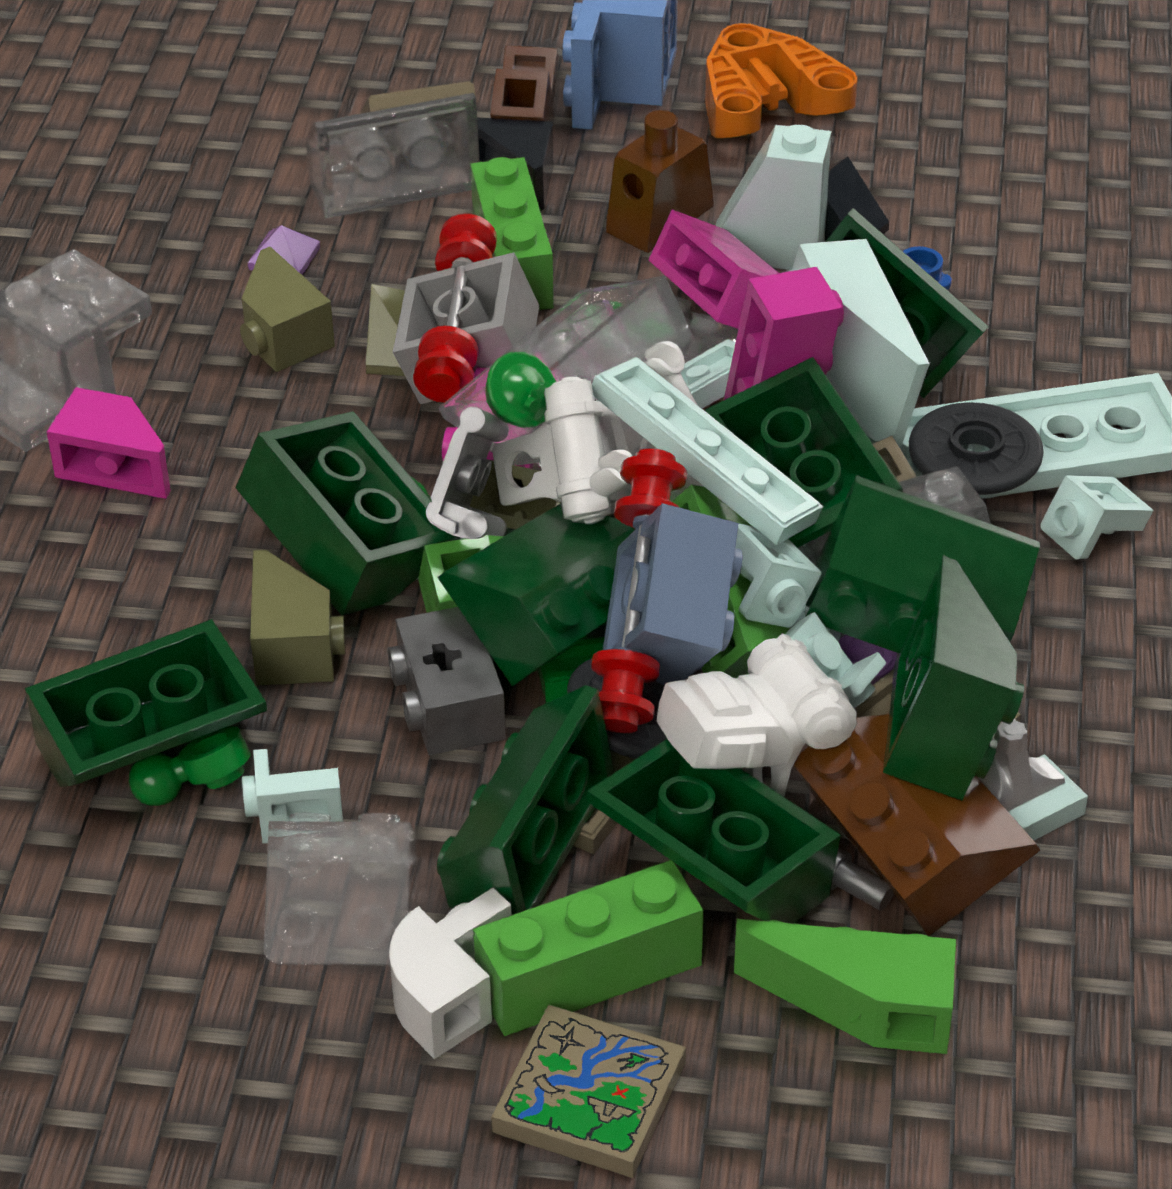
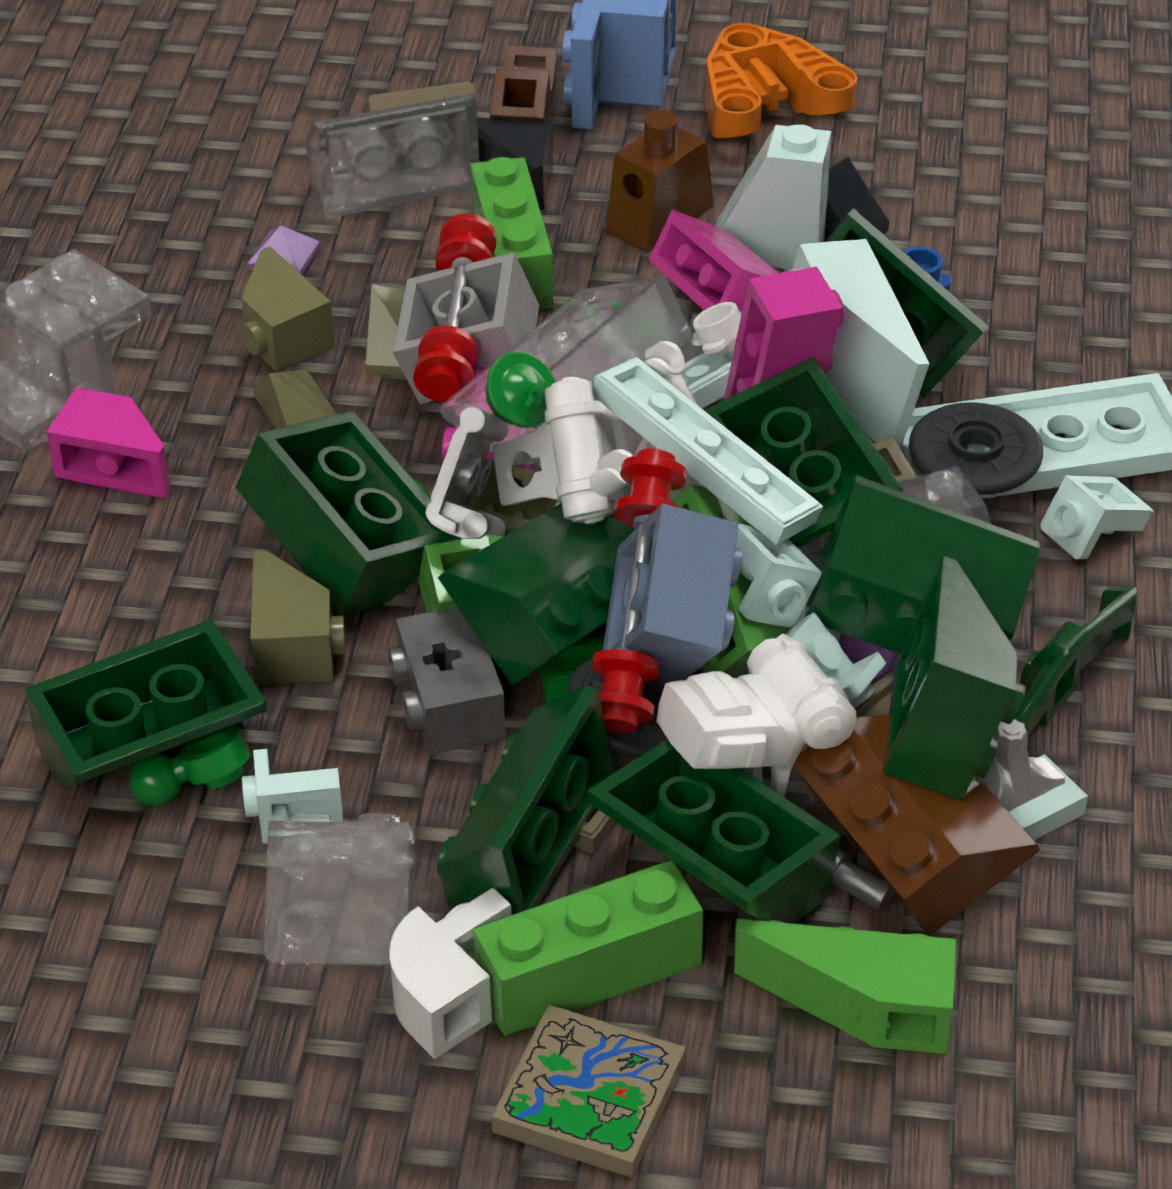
none -> olive slope [253,369,337,429]
none -> white plate [690,302,742,355]
none -> dark green plate [1014,586,1138,738]

